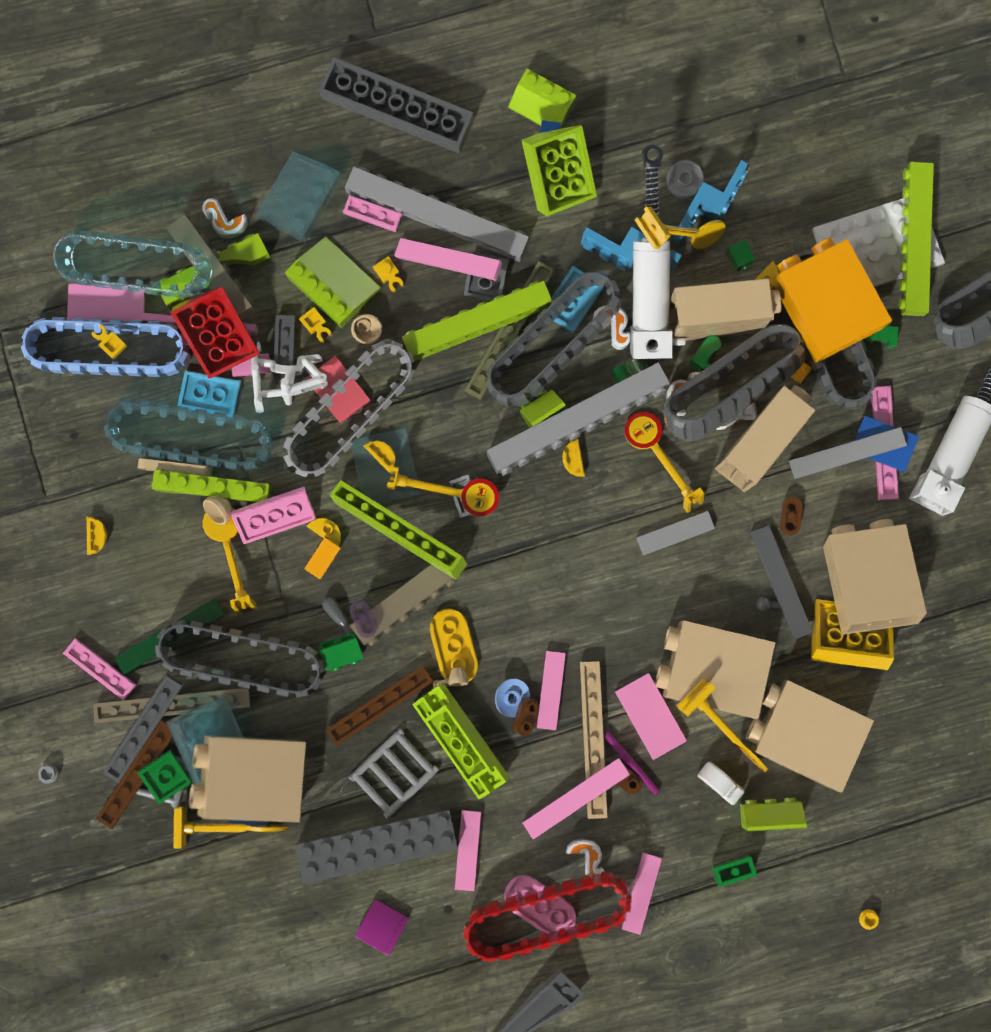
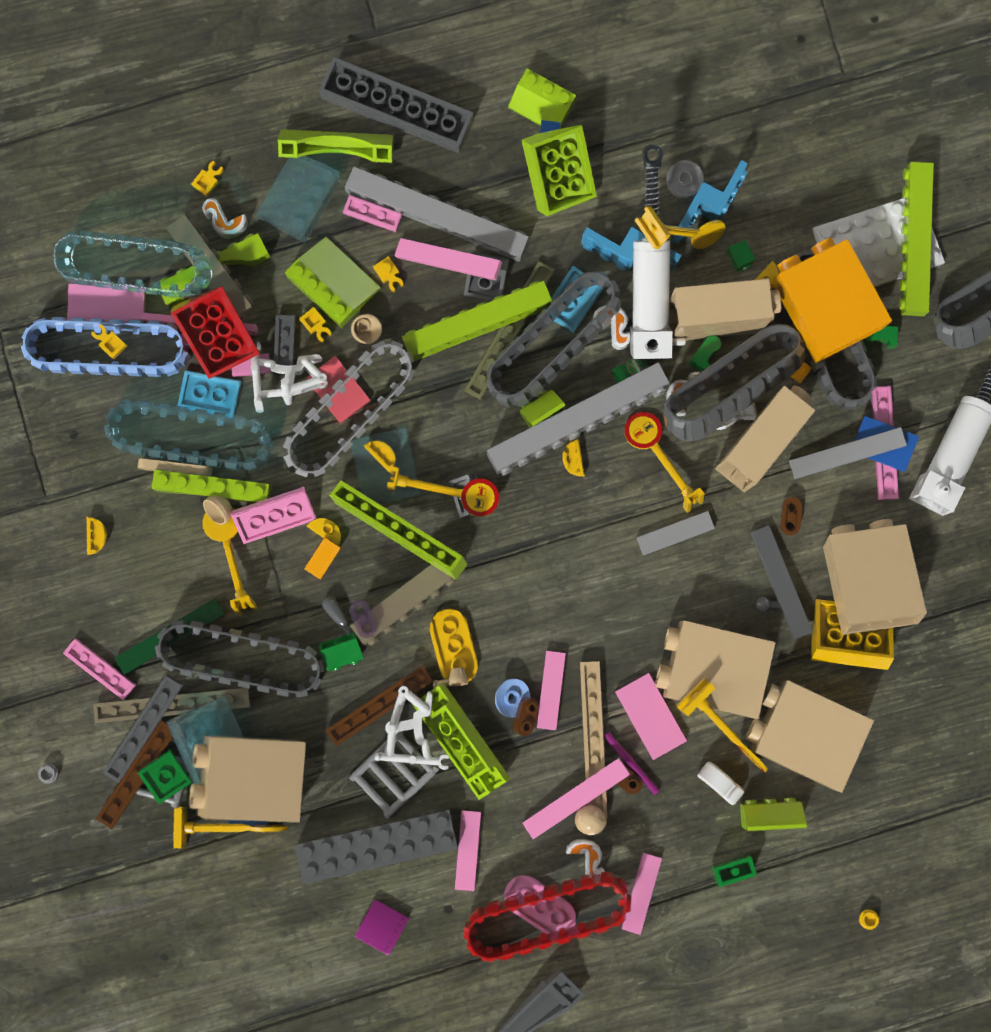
none -> yellow plate [191,161,224,197]
none -> lime arch [278,129,393,163]
none -> white piece [375,686,449,770]
none -> tan piece [575,805,607,835]

